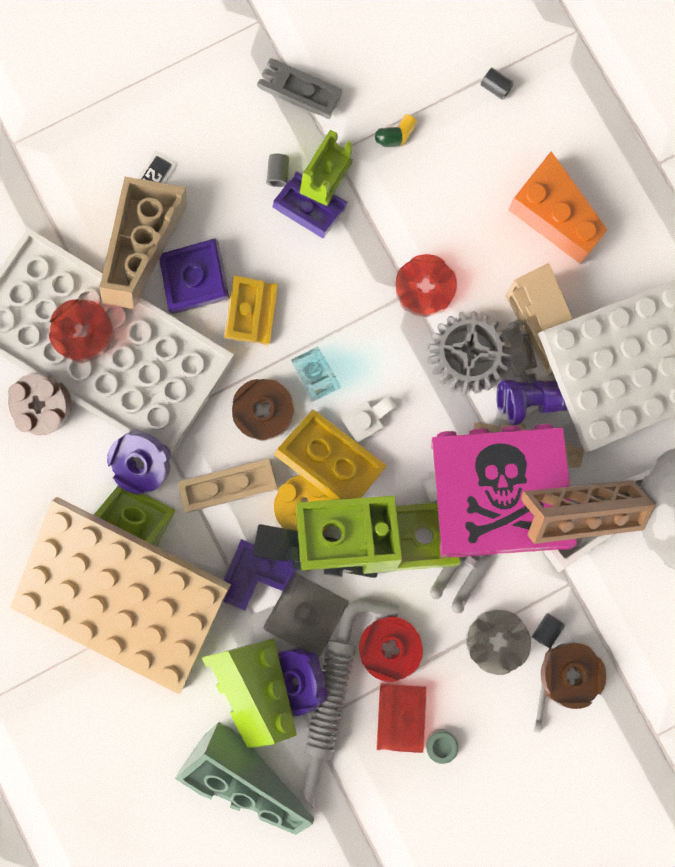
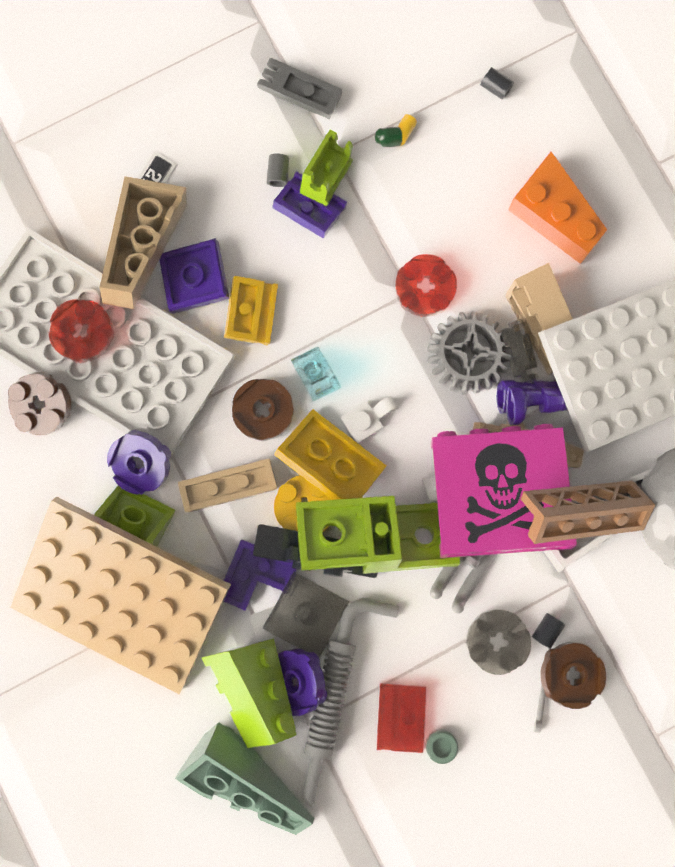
red plate [359,616,423,682] -> none

